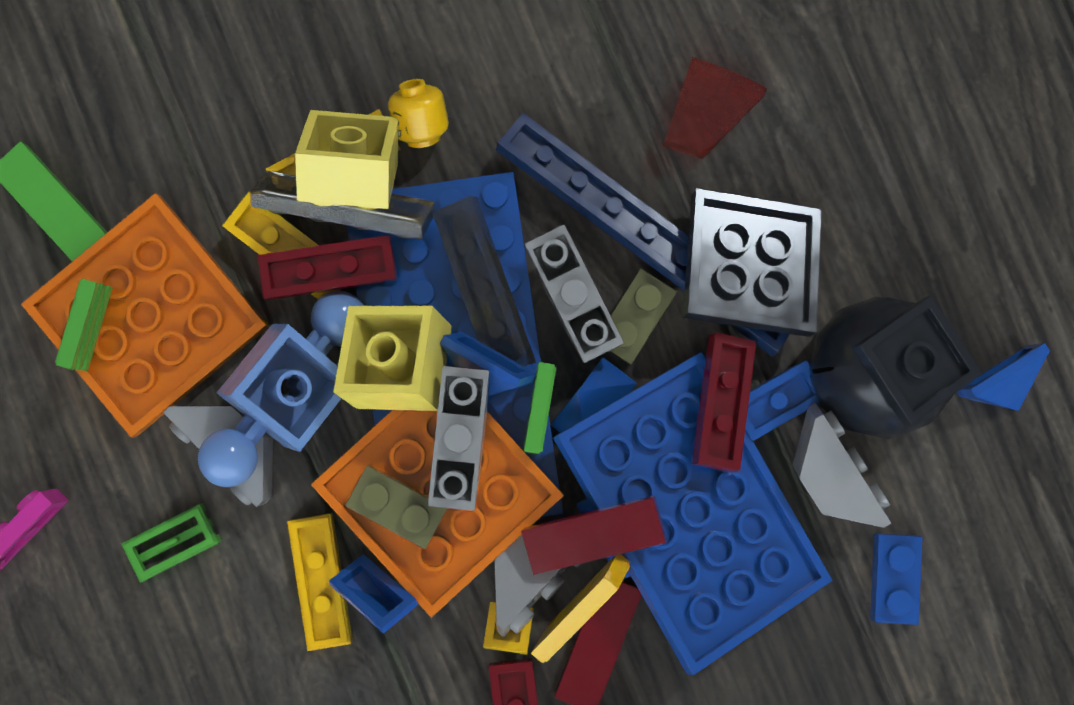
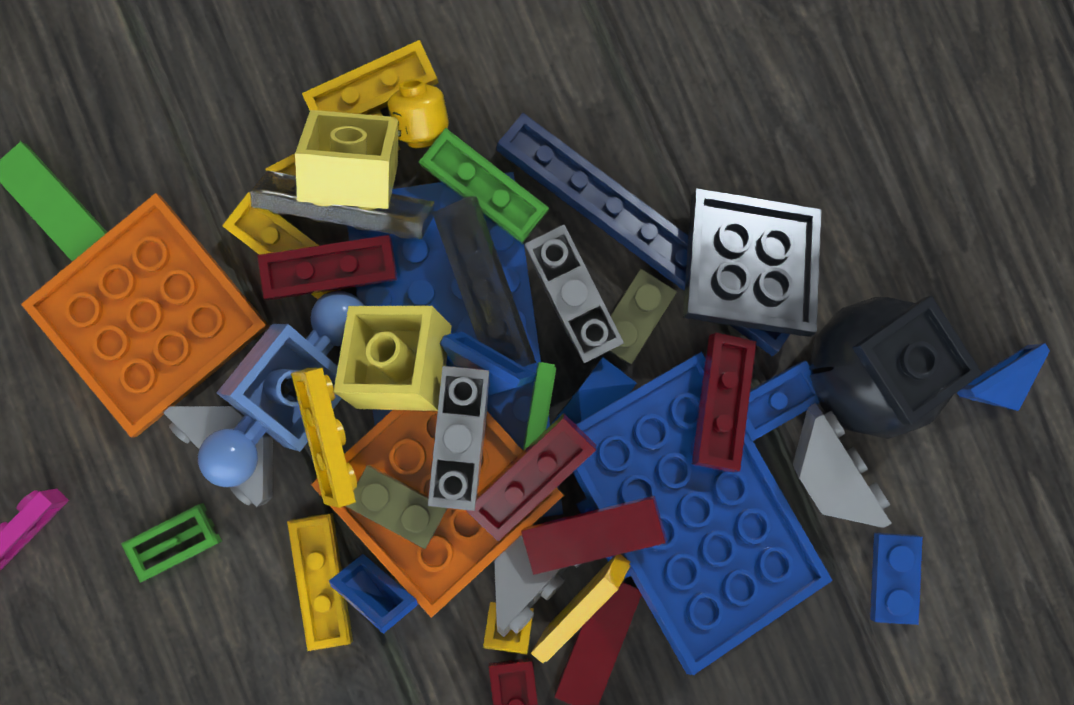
bright green tile [55,279,113,371] -> none
clear red slope [663,57,767,159] -> none
none -> yellow plate [291,368,357,508]
none -> yellow plate [302,40,439,115]
none -> bright green tile [419,128,549,245]
none -> dark red plate [465,413,596,541]

